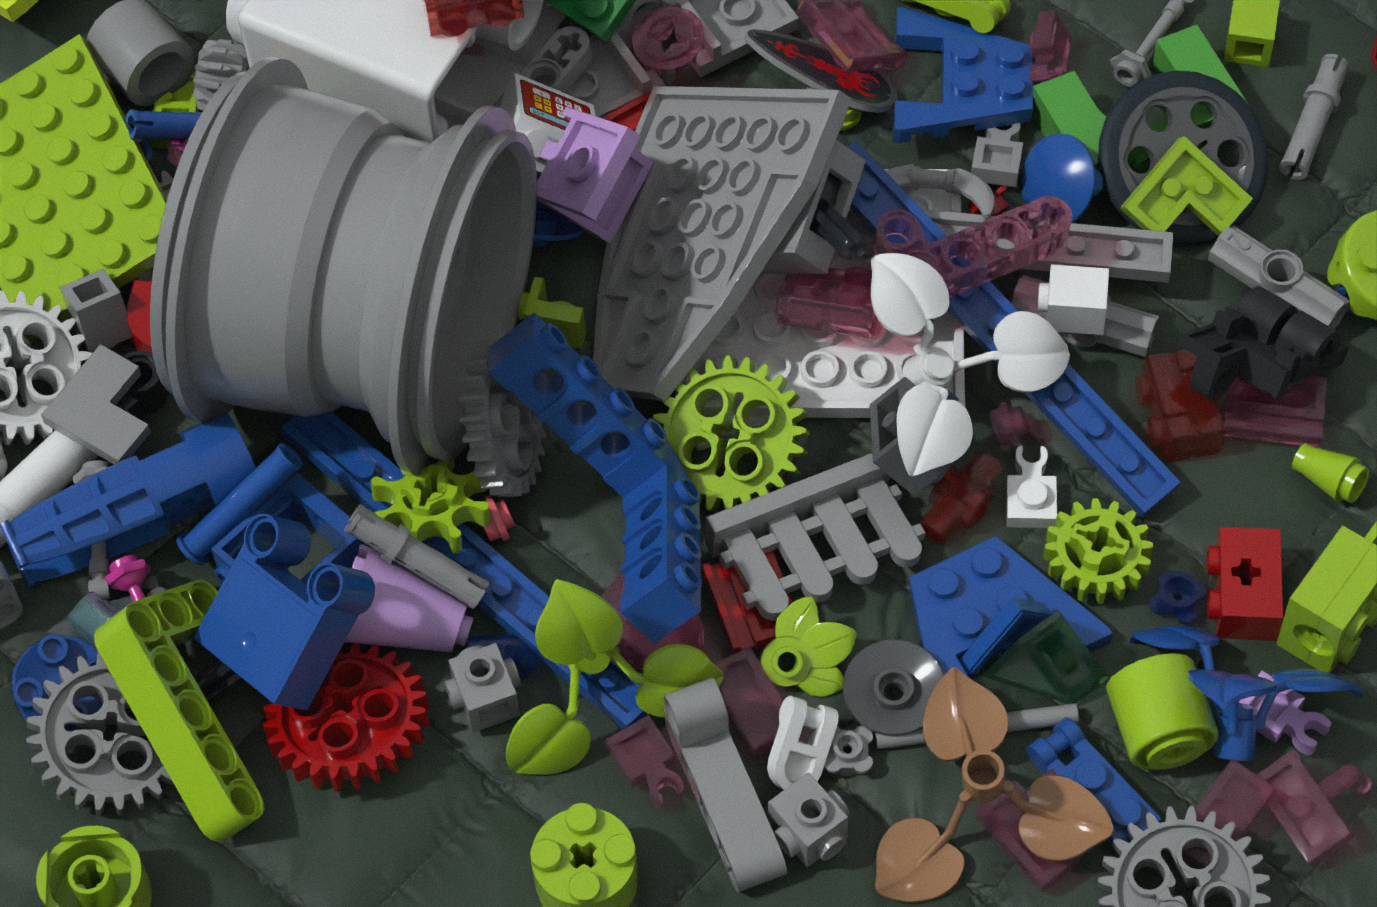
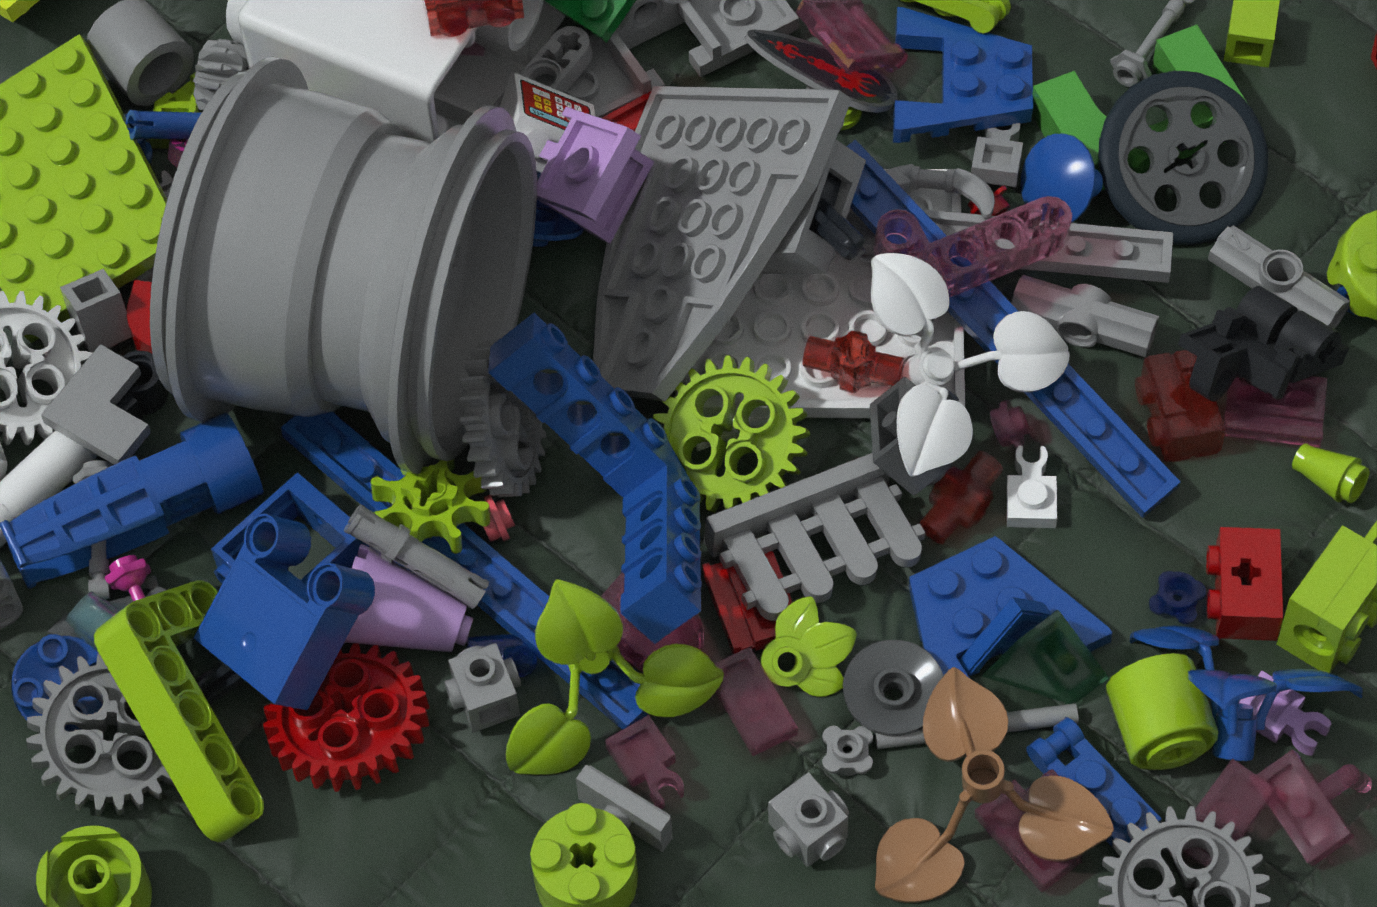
blue pin [176,443,303,566] -> none
lime bracket [518,277,586,349] -> none
clear pink gear [632,6,705,75] -> none
light grey beam [663,678,787,893] -> none
white plate [767,696,839,790] -> none
clear pink plate [775,267,877,339] -> none
clear pink plate [1030,10,1072,83] -> none
white brick [1037,264,1109,335] -> none
lime gear [1043,498,1153,604] -> none
lime plate [1120,136,1253,235] -> none
light grey pin [1279,54,1350,180] -> none
none -> light grey plate [576,765,673,852]
none -> clear red axle [803,330,904,393]

